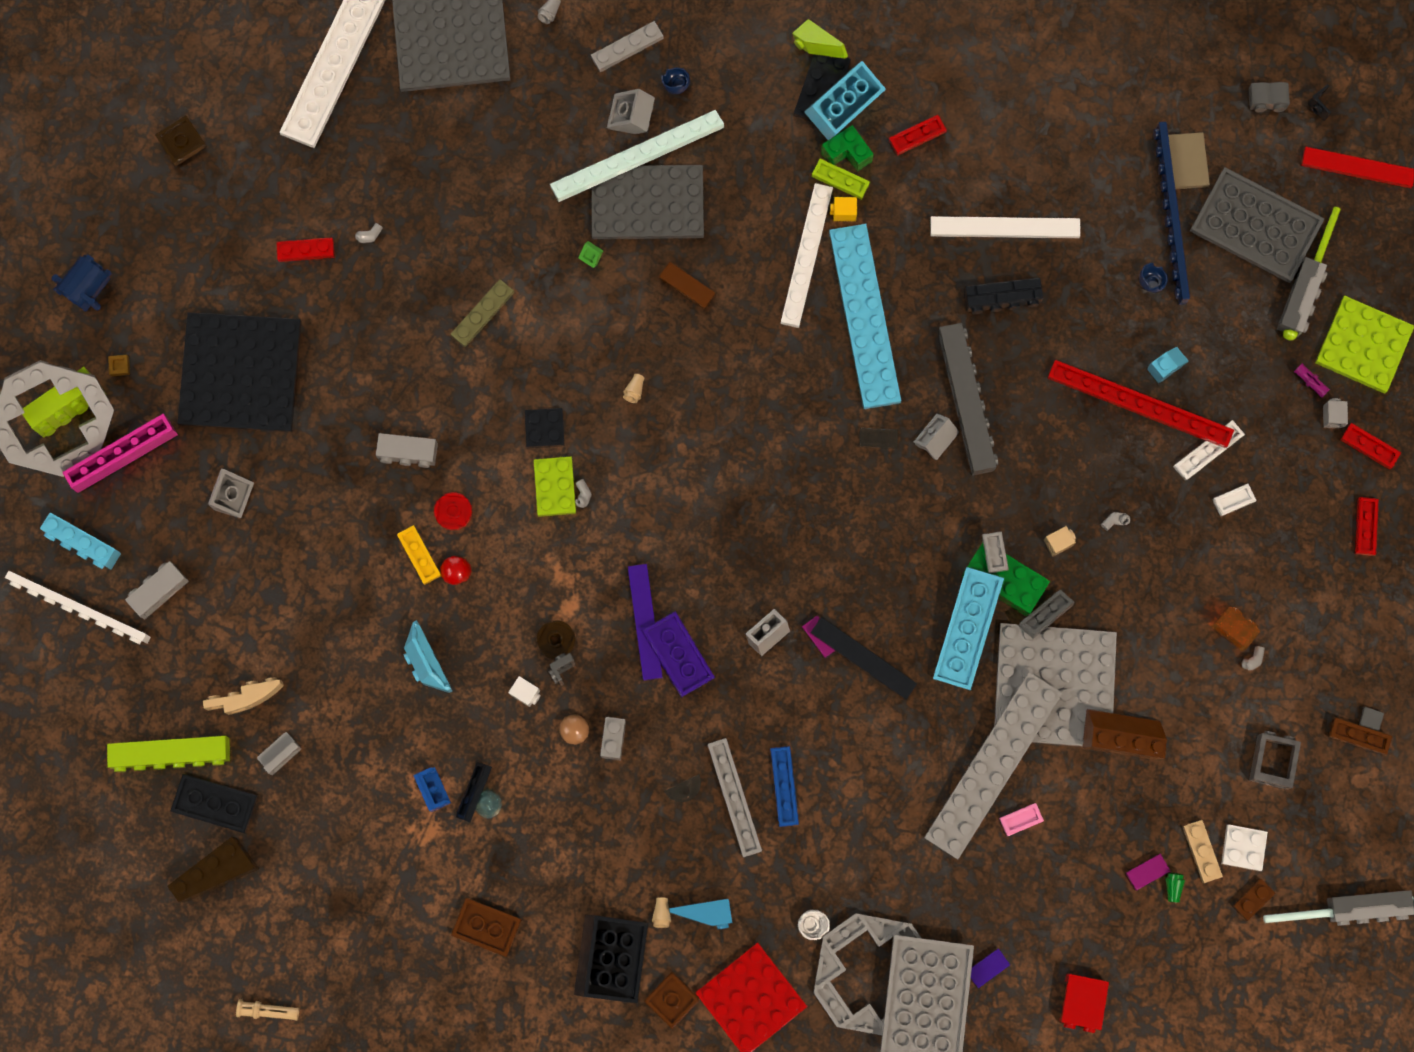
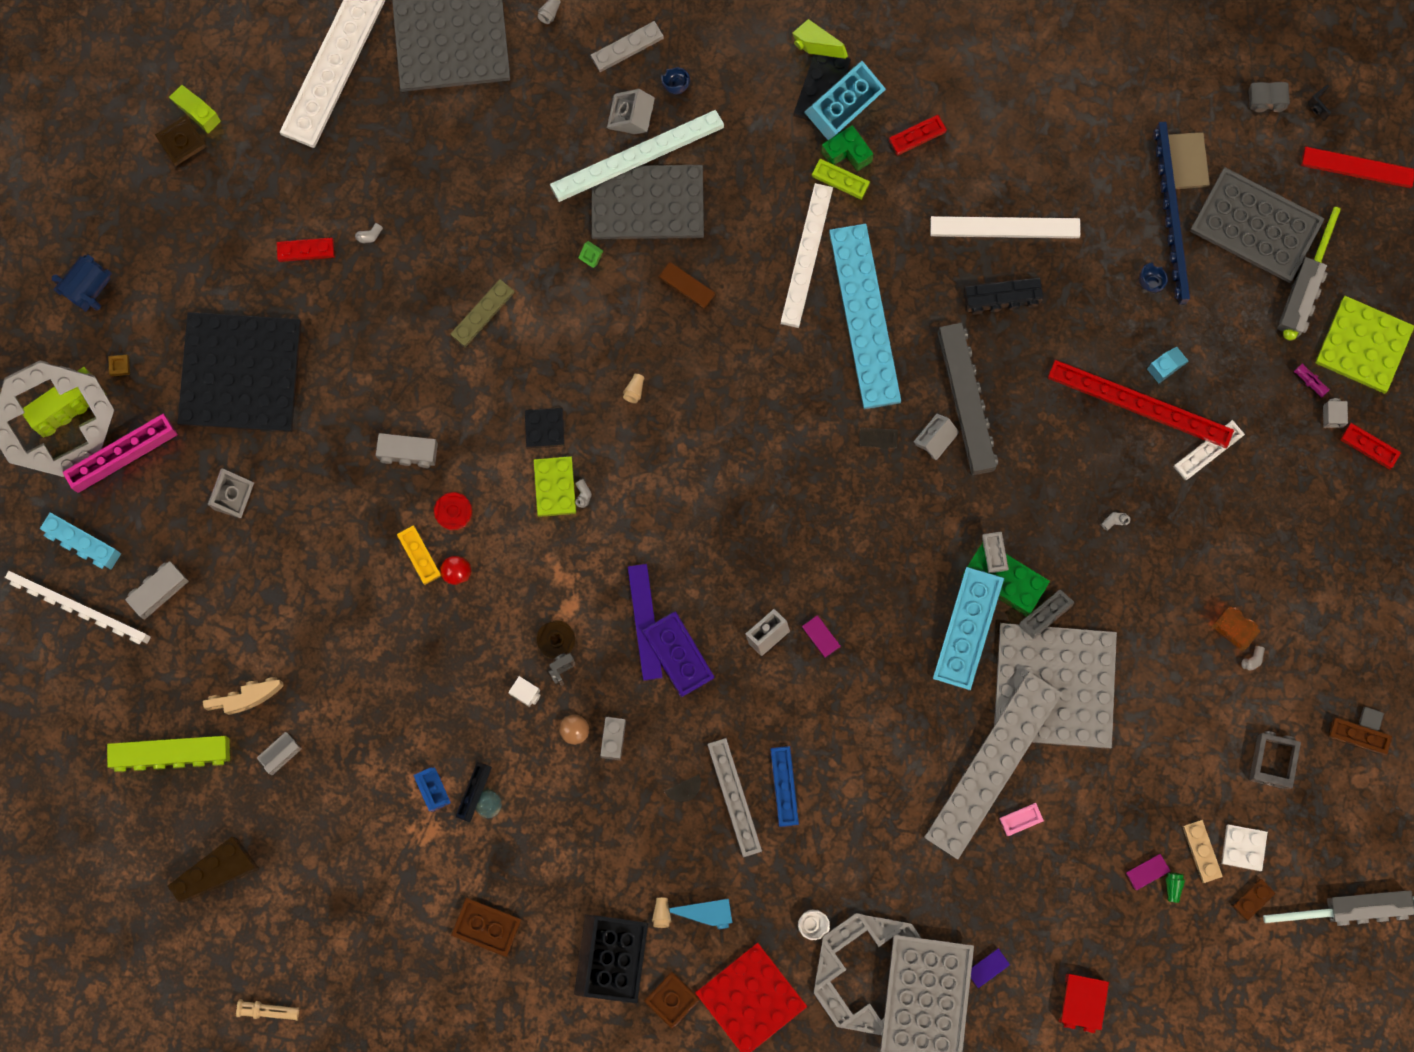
black tile [170,774,258,834] -> none
medium azure wedge [403,620,453,693] -> none
black tile [810,617,917,700] -> none
yellow brick [830,197,857,221] -> none
tan brick [1043,526,1076,557] -> none
reddish brown slope [1083,709,1167,760] -> none
white tile [1212,484,1256,517] -> none
red tile [1355,497,1379,556] -> none
none -> lime slope [169,85,221,134]

